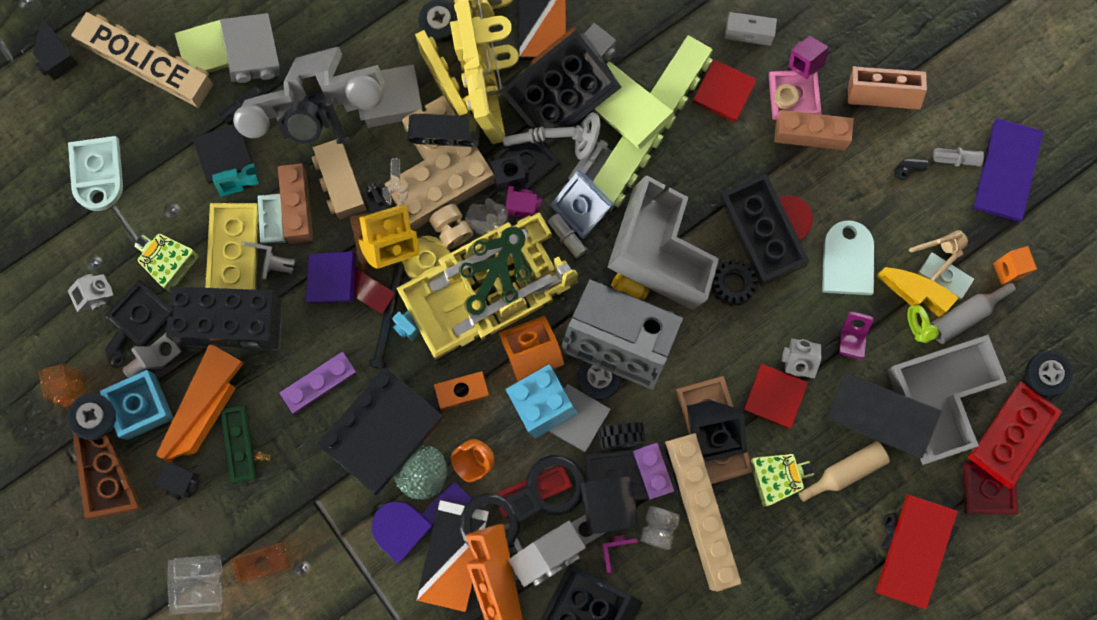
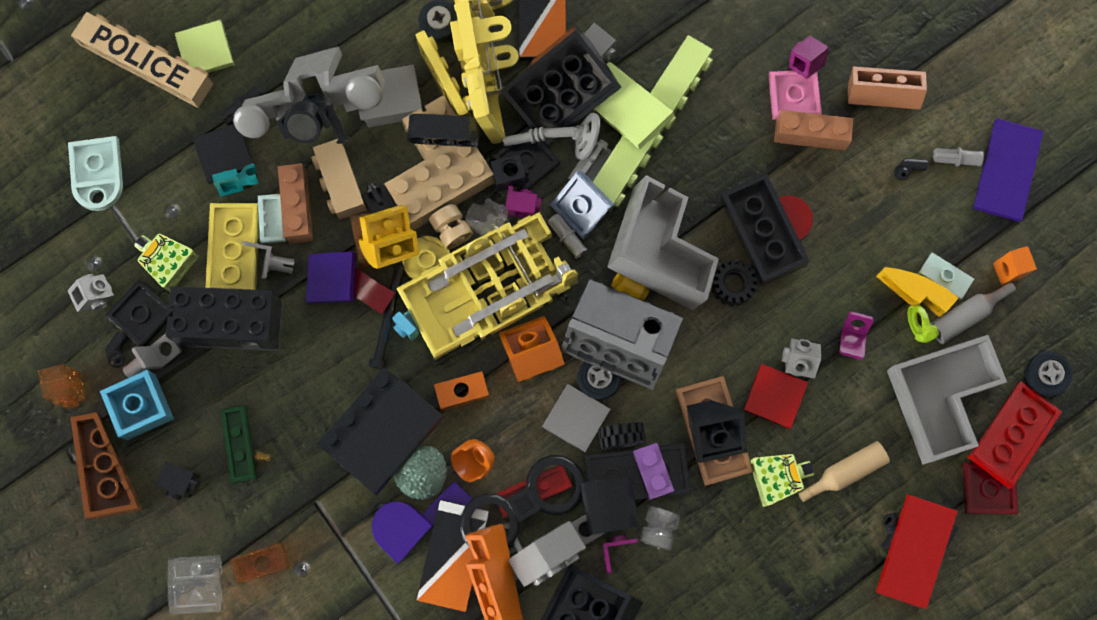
black slope [33,20,78,81] -> none
black wheel [67,393,116,440] -> none
orange wedge [156,344,243,463] -> none
light grey brick [220,13,279,83] -> none
medium lavender plate [280,352,357,414] -> none
clear bar [383,158,408,205] -> none
dark green plant [459,227,531,315] -> none
medium azure brick [506,364,578,439] -> none
tan brick [665,433,742,591] -> none
red tile [693,60,757,123] -> none
light grey piece [724,12,777,46] -> none
tan tile [774,84,799,109] -> none
light aqua tile [822,221,874,295] -> none
black tile [826,372,942,458] -> none
tan plant [909,230,968,281] -> none

